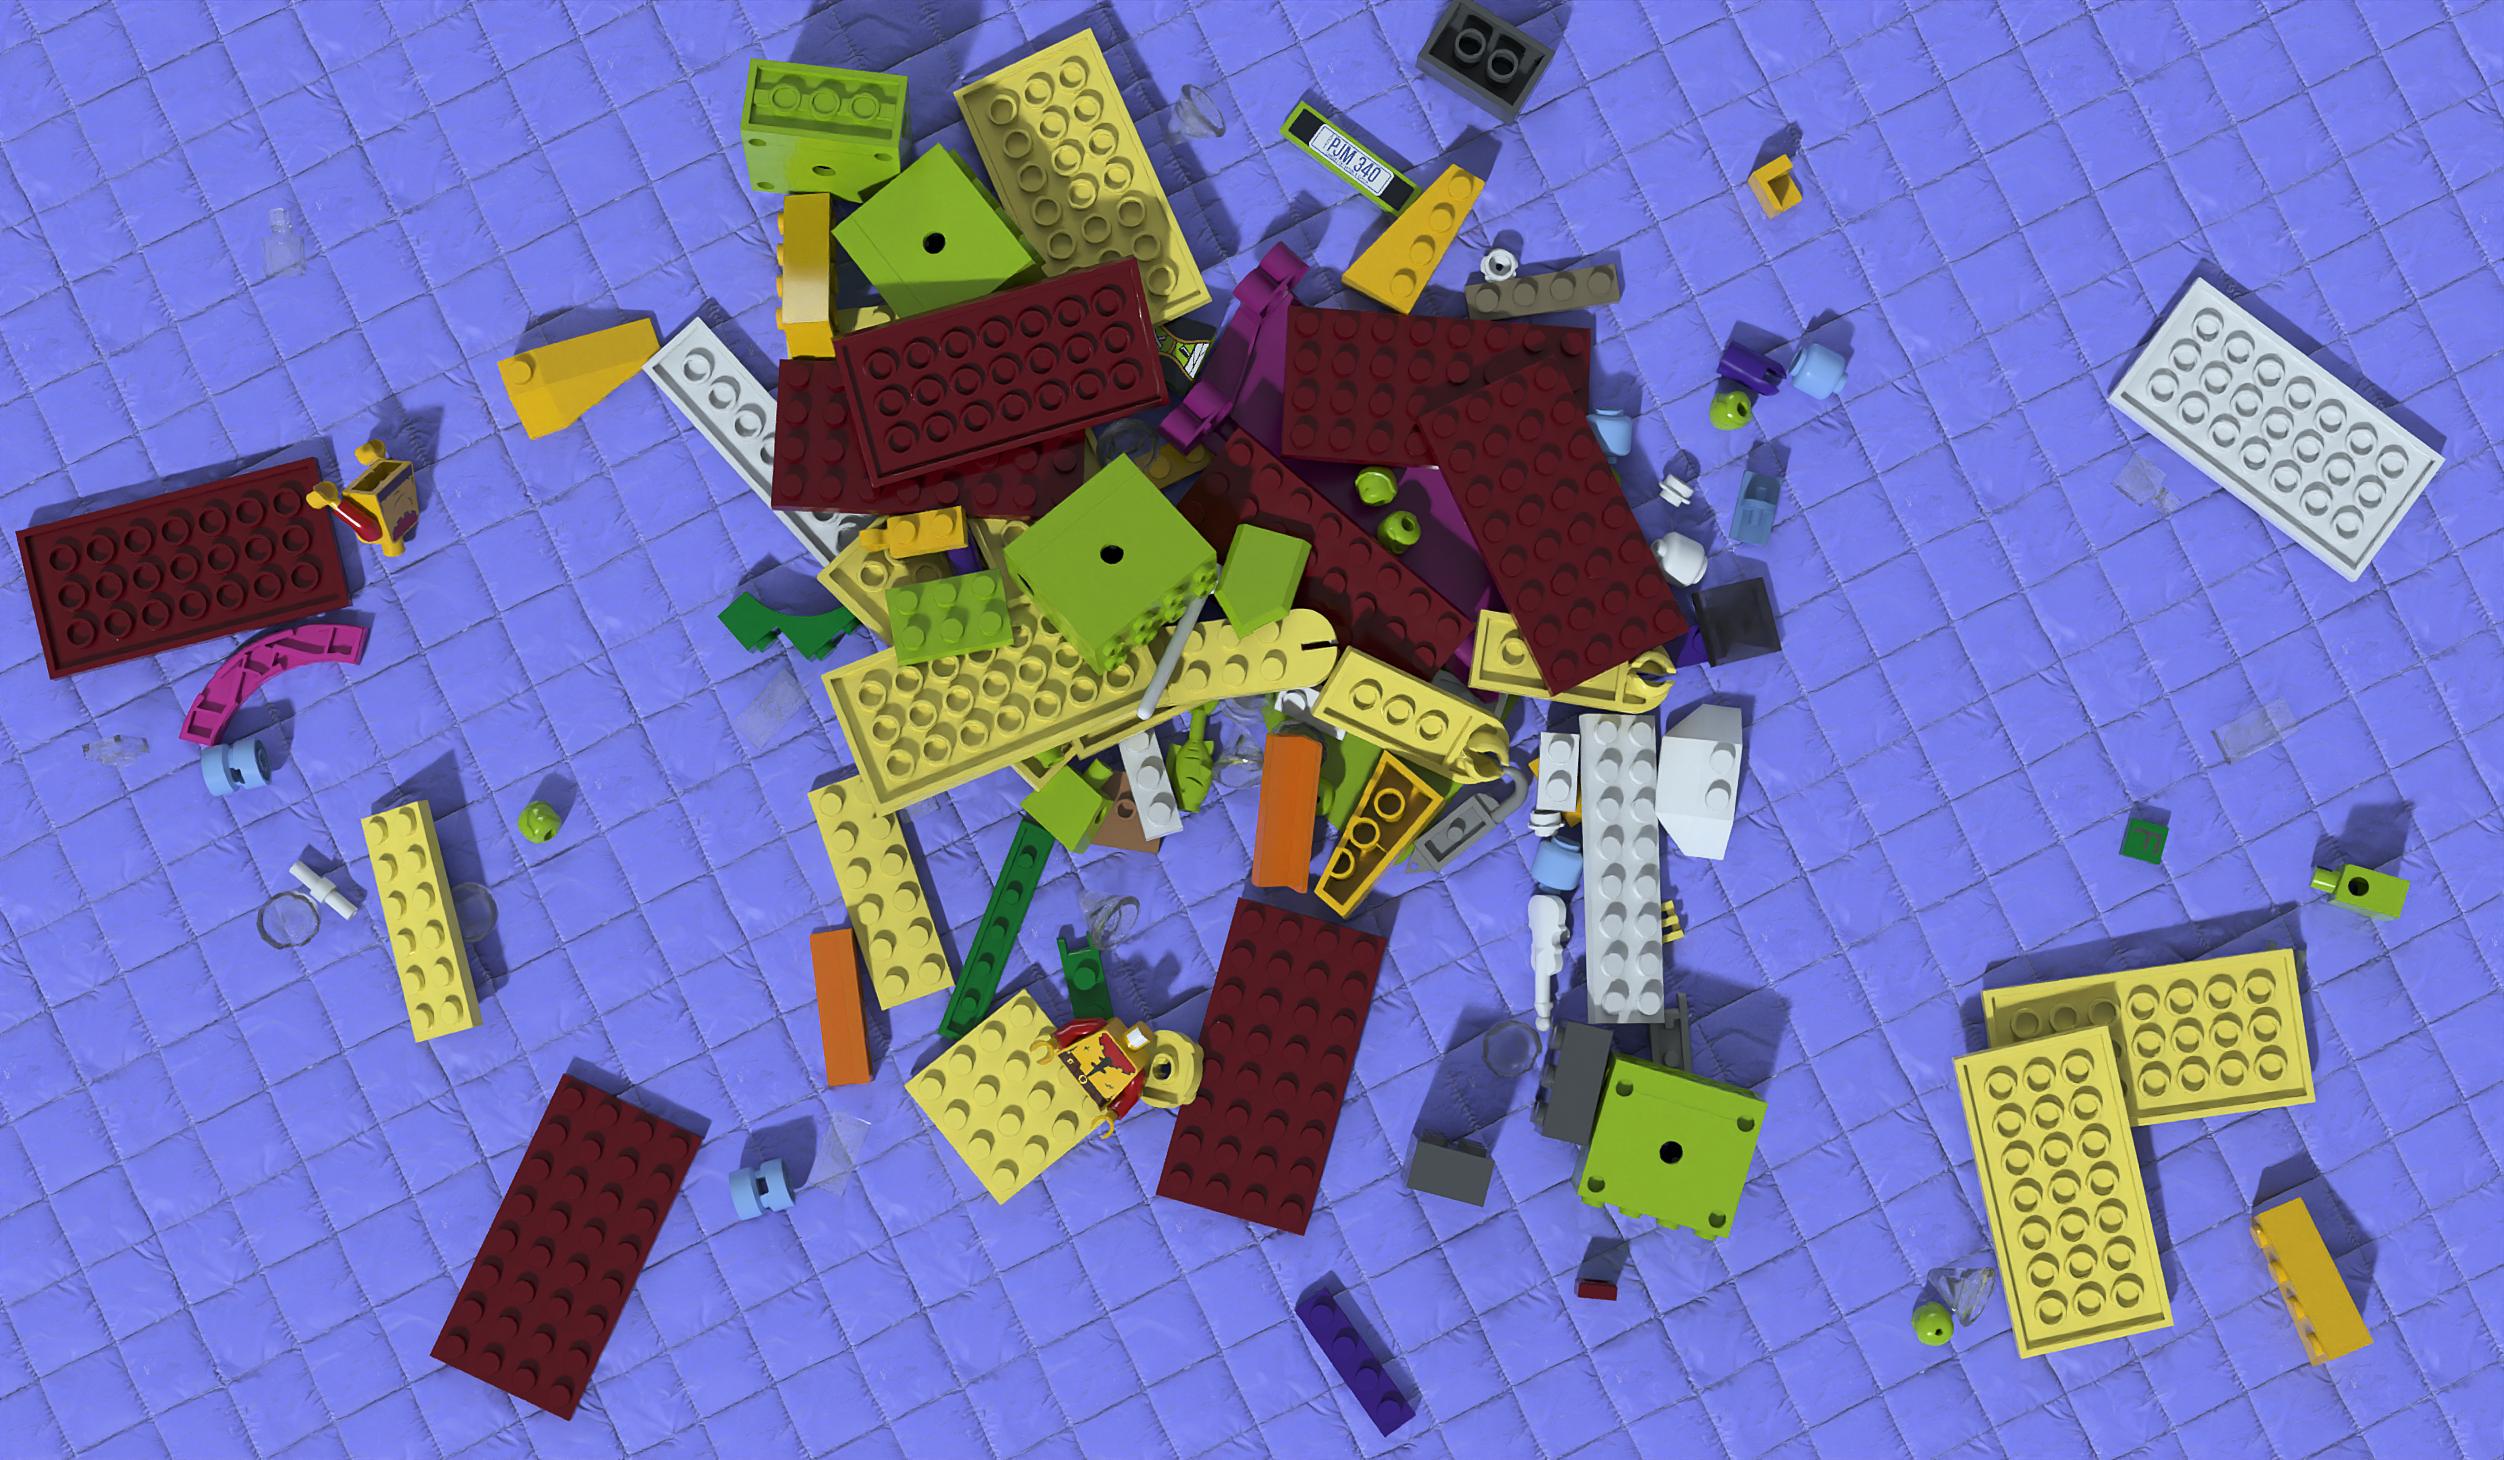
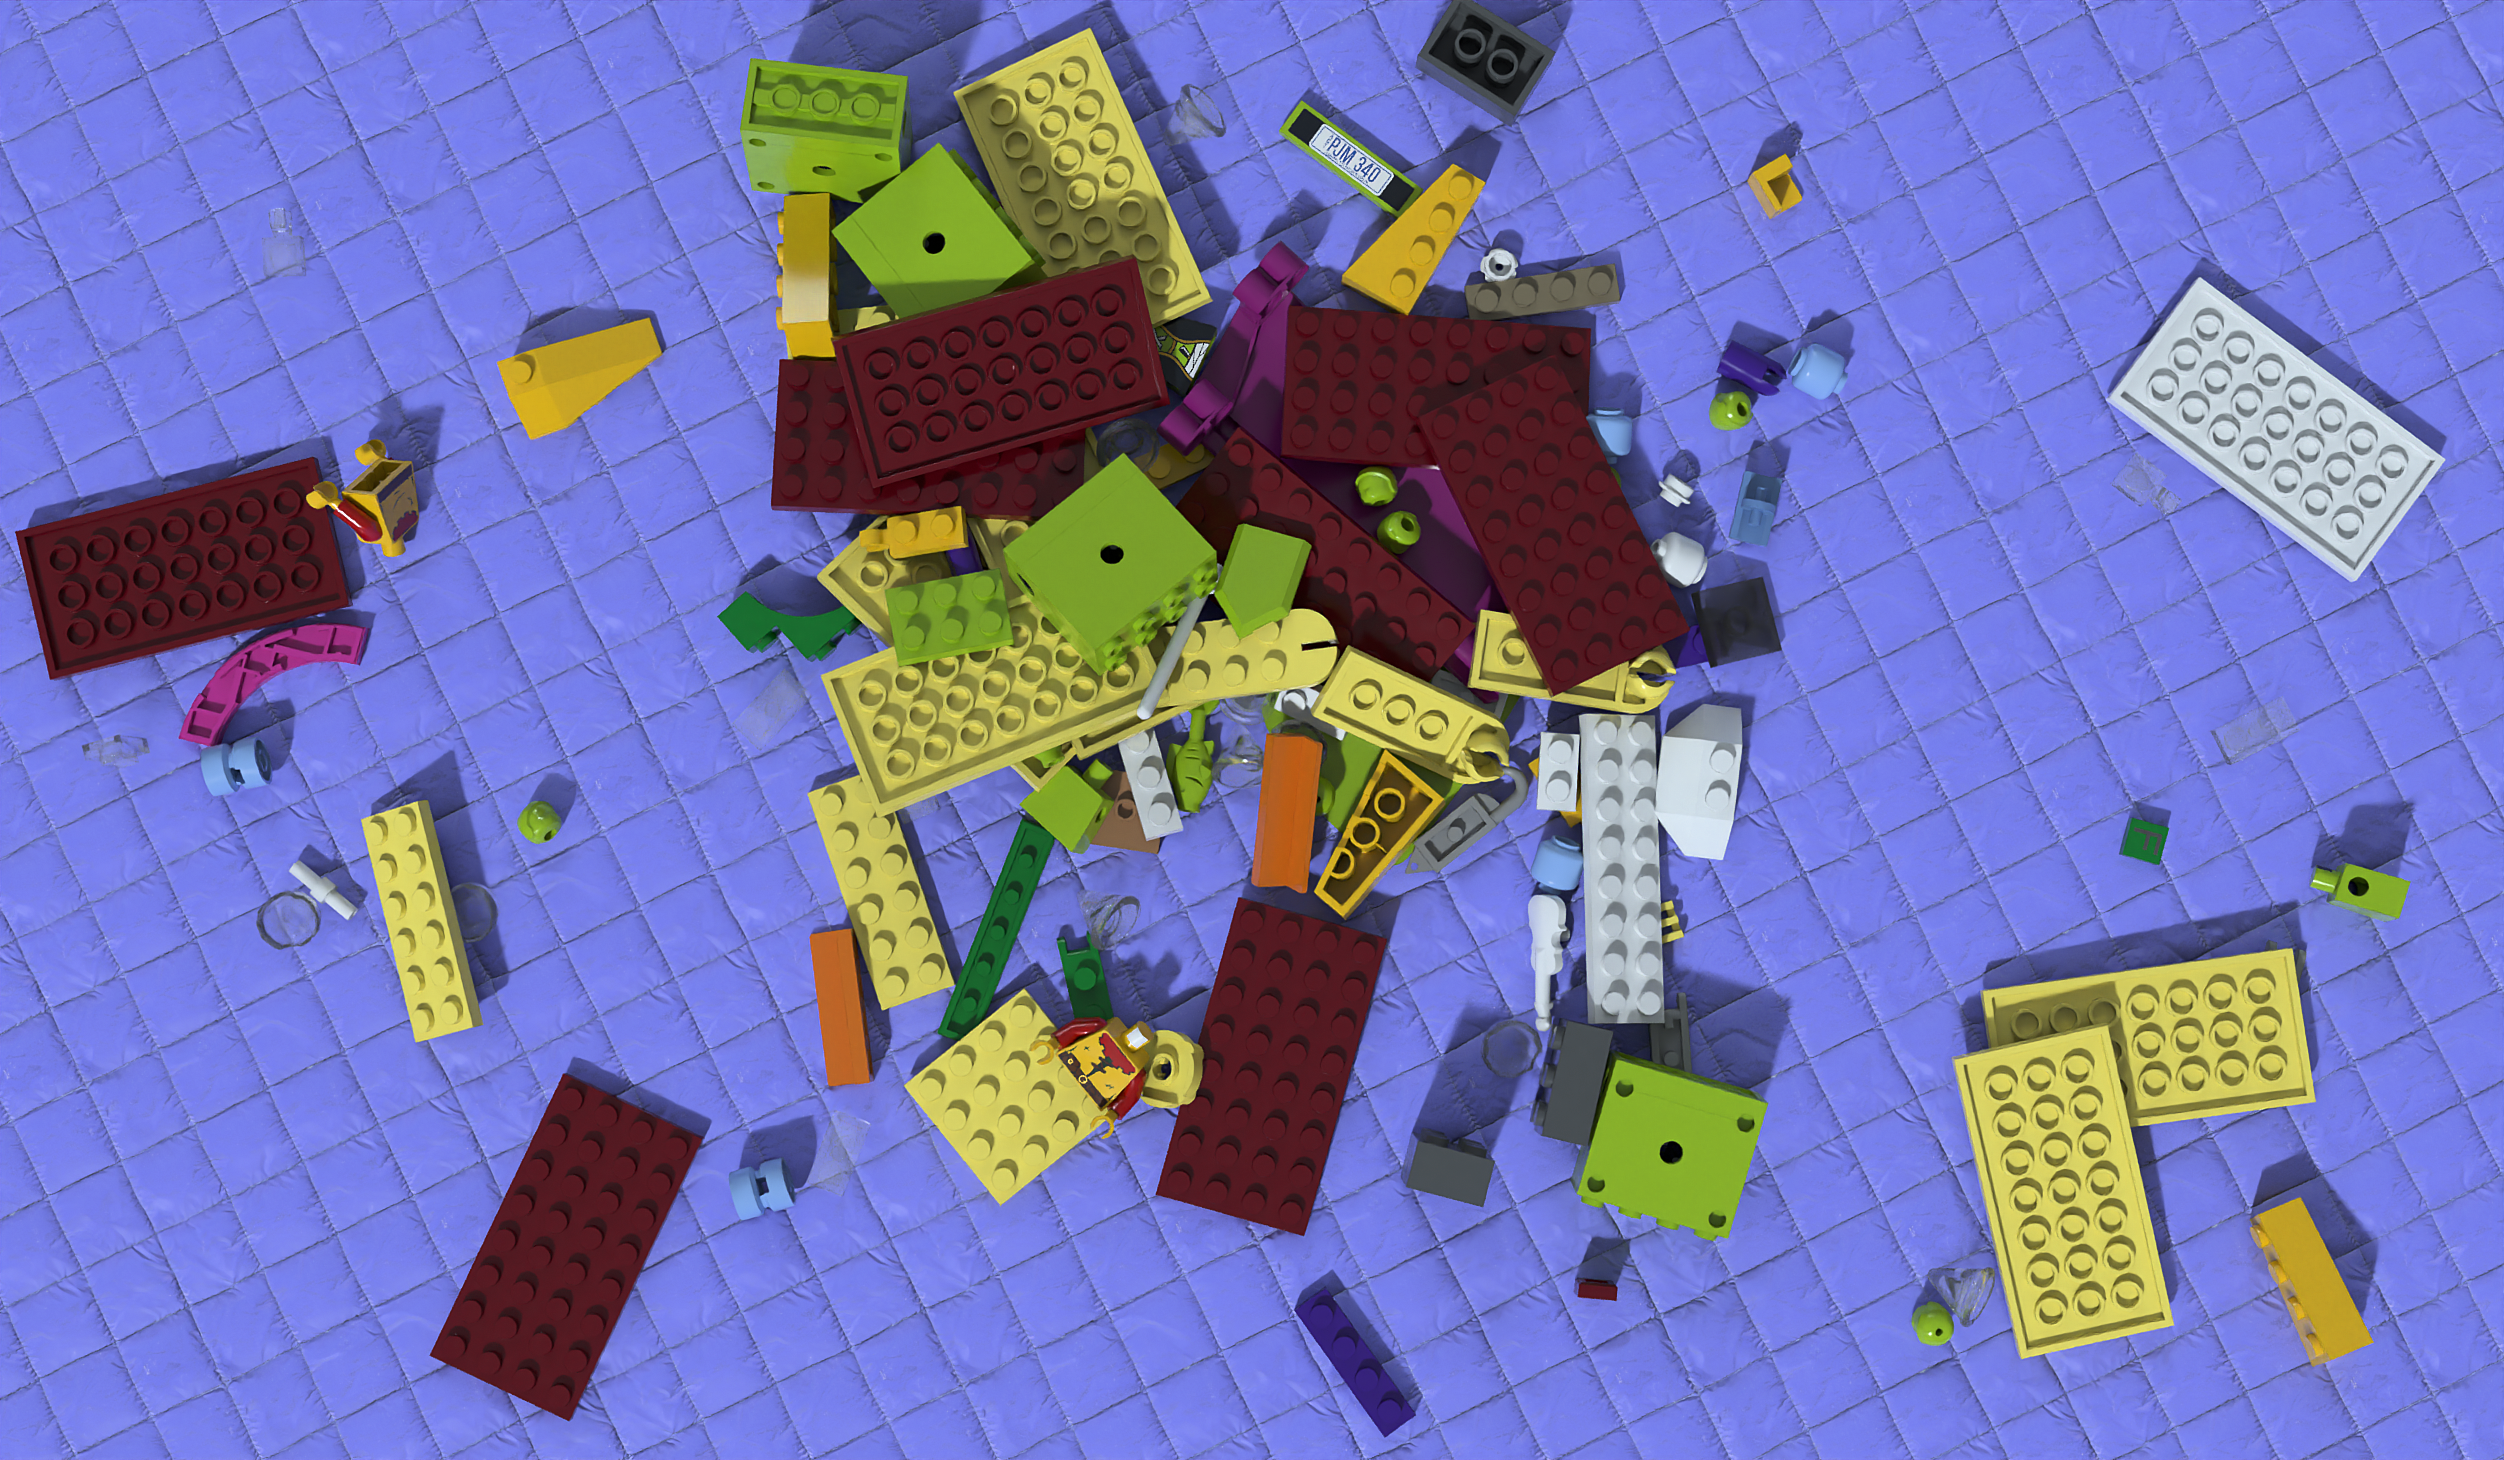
white plate [641,316,880,568] -> none
white plate [1527,810,1565,837] -> none

